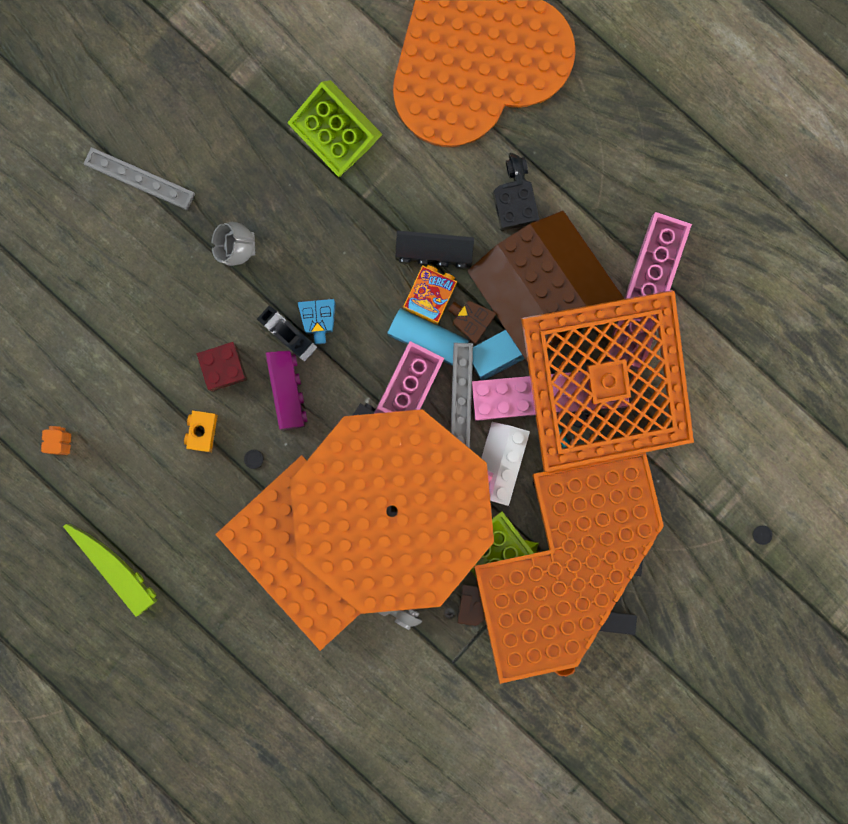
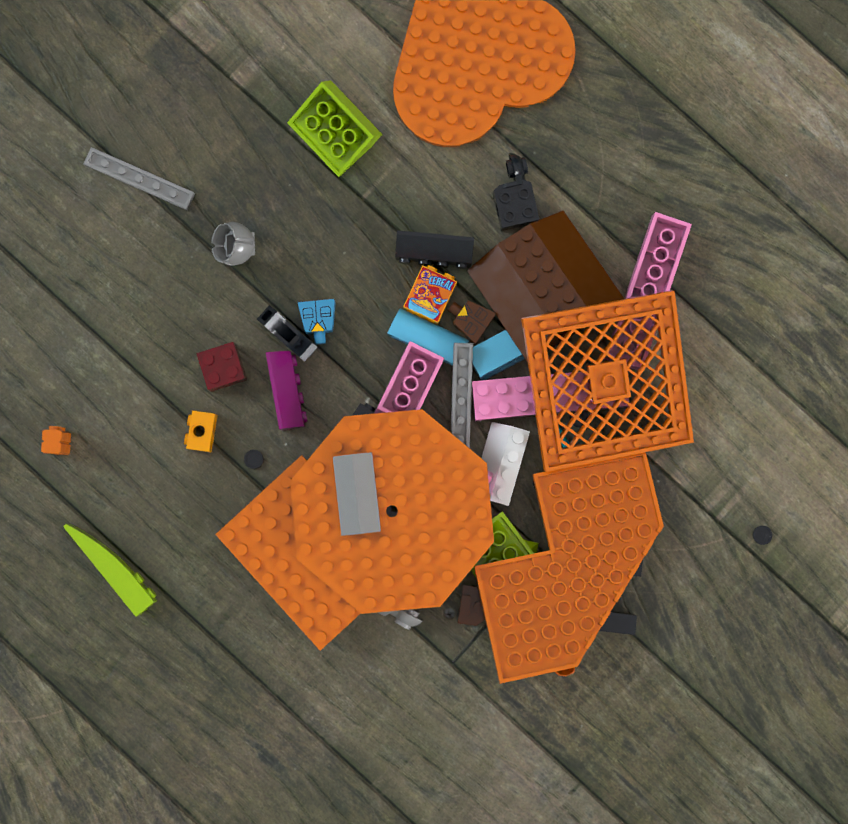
none -> light grey slope [333,452,381,536]

